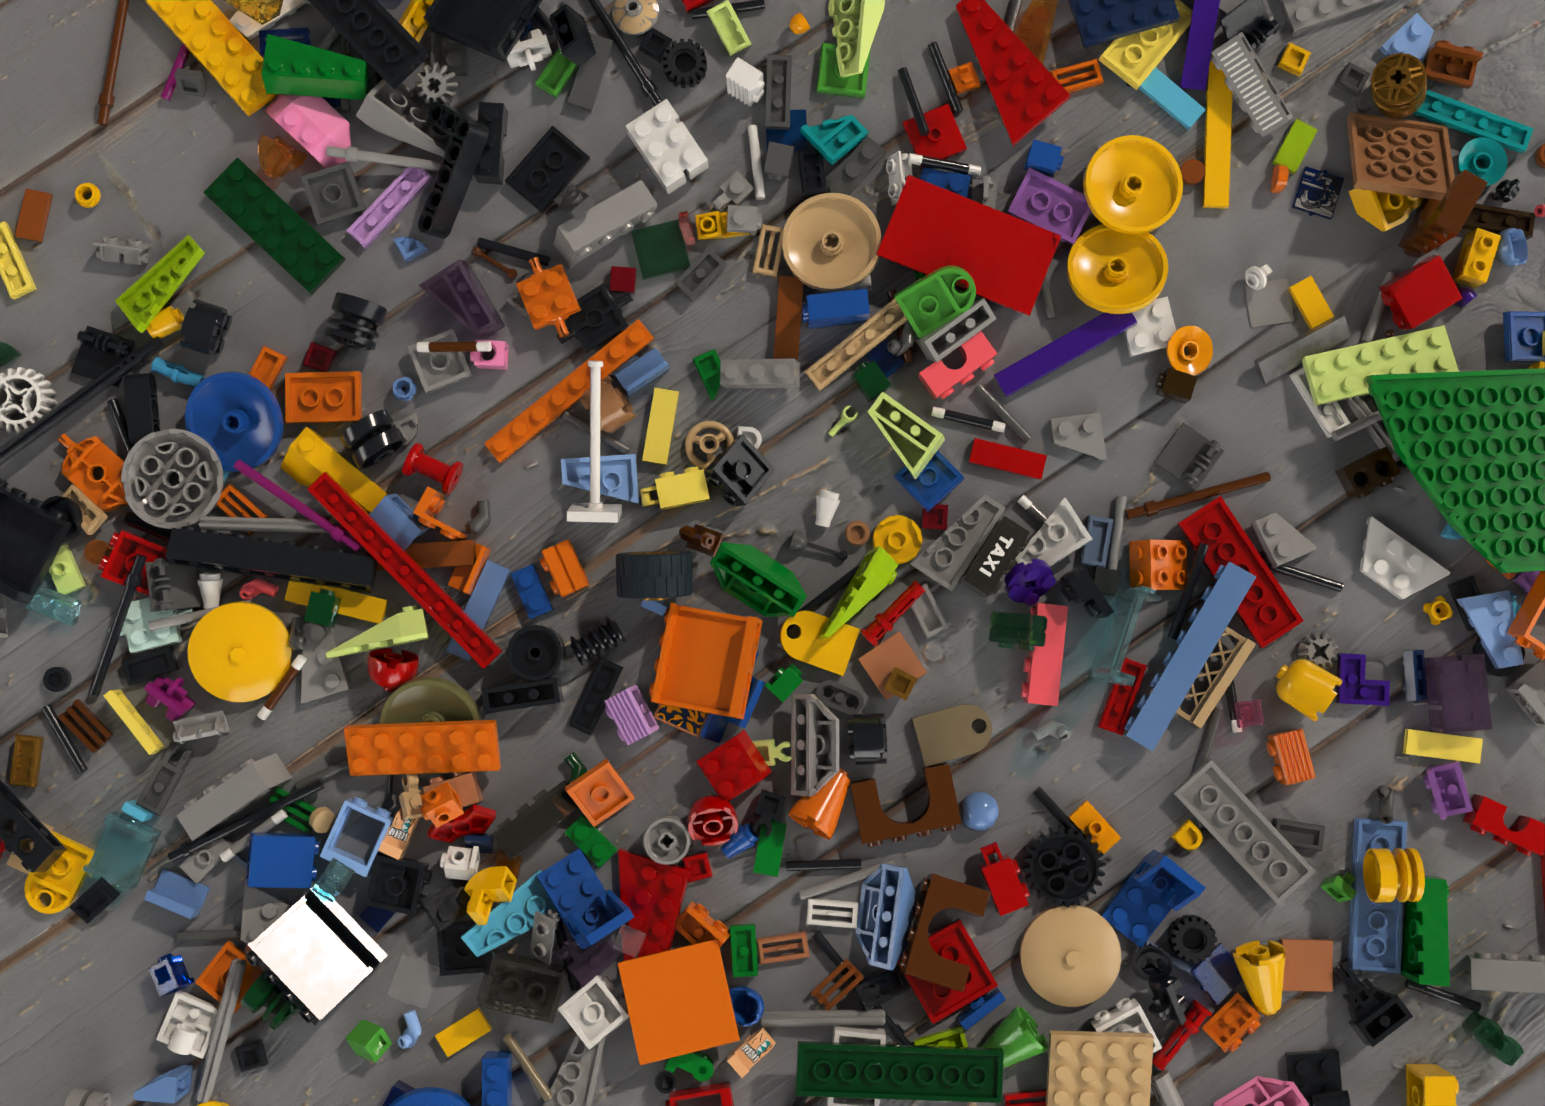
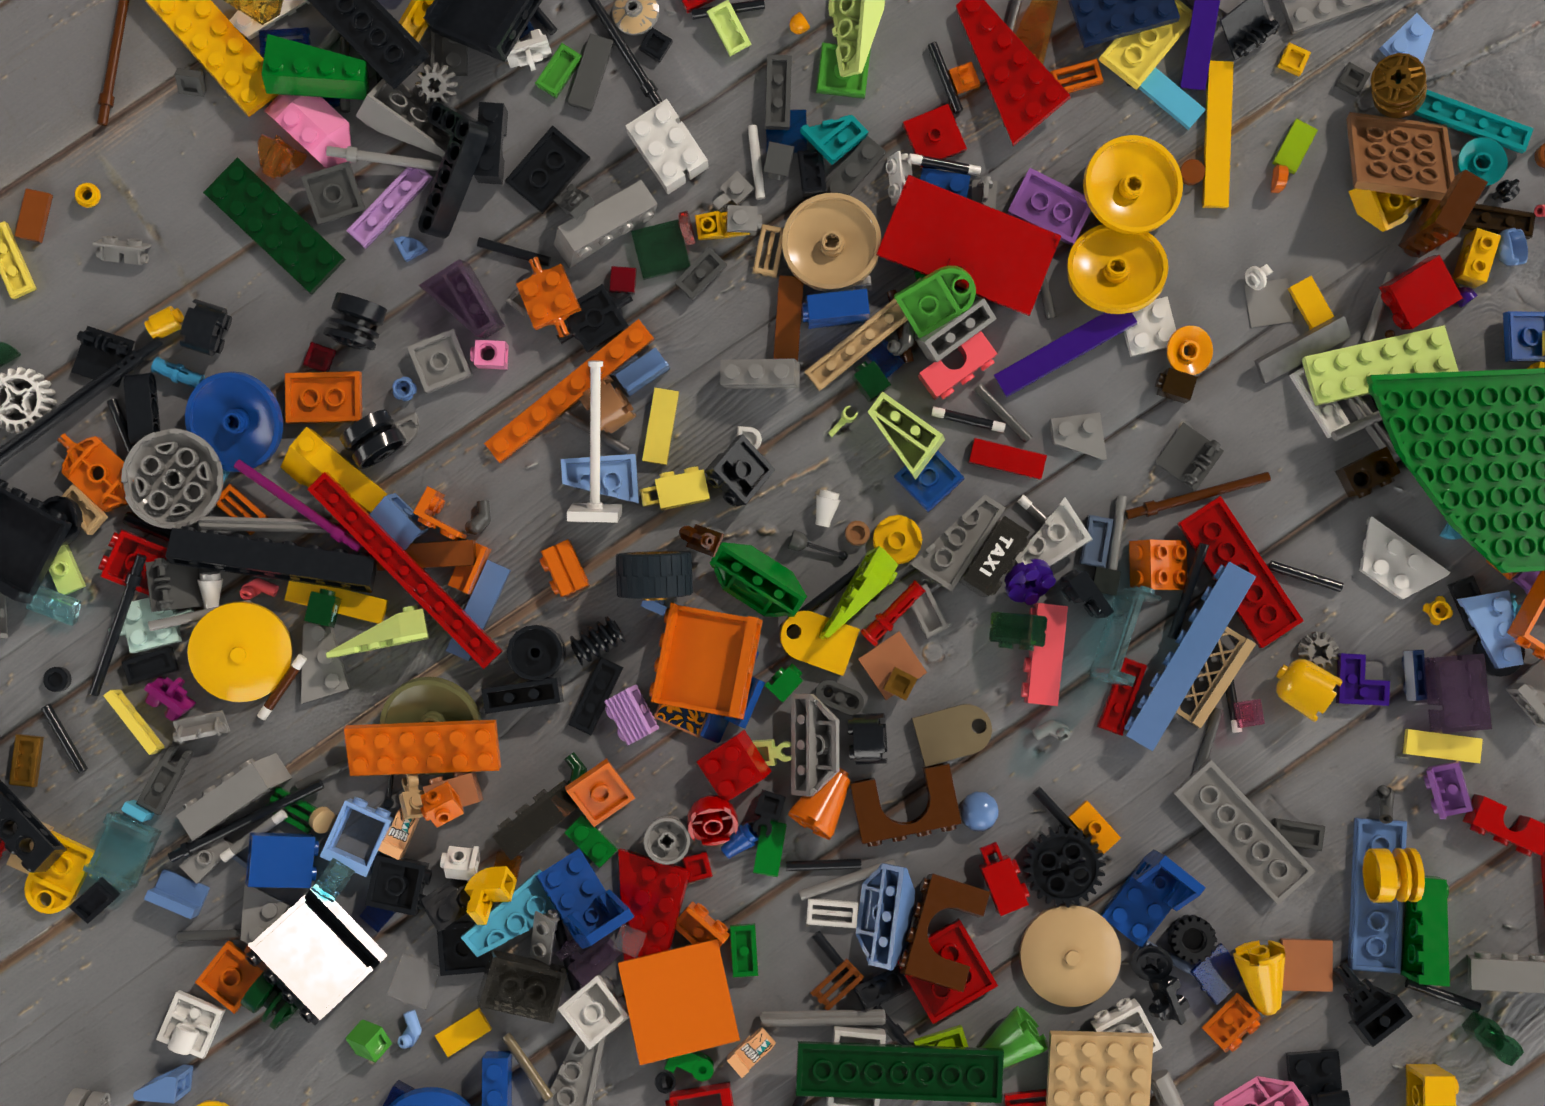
reddish brown tile [58,699,114,753] -> none
clear orange tile [84,540,112,565] -> none
lime wing [115,234,205,333] -> none
clear blue brick [149,953,195,997] -> none
magenta bar [160,43,190,101] -> none
light grey axle [196,958,247,1103] -> none
black tile [235,1039,268,1072] -> none
orange tile [249,346,288,390] -> none
dark grey arm [288,617,307,651] -> none
red cylinder [367,648,419,692] -> none
red piece [402,442,464,495] -> none
reddish brown bar [417,341,492,352] -> none
red tile [427,804,496,844] -> none
dark blue slope [464,833,494,853] -> none
reddish brown hinge [472,247,518,279] -> none
blue plate [510,564,554,619] -> none
black brick [549,4,596,66] -> none
black tyre [662,38,707,88] -> none
tan piece [685,421,734,469] -> none
green tile [692,349,721,401] -> none
white brick [726,57,765,107] -> none
blue hair [729,986,764,1027] -> none
nougat tile [756,931,810,965] -> none
black bar [898,67,930,136] -> none
dark red tile [921,504,948,530] -> none
blue plate [957,987,1005,1030] -> none
blue brick [1024,139,1064,177] -> none
red pin [1152,999,1213,1071] -> none
yellow tile [1170,819,1202,850] -> none
light grey brick [1211,32,1293,137] -> none
light grey wing [1251,513,1317,568] -> none
orange brick [1266,728,1316,785] -> none
piece [1292,166,1344,220] -> none
bright green tile [1320,871,1357,903] -> none
dark orange bracket [1424,40,1484,89] -> none

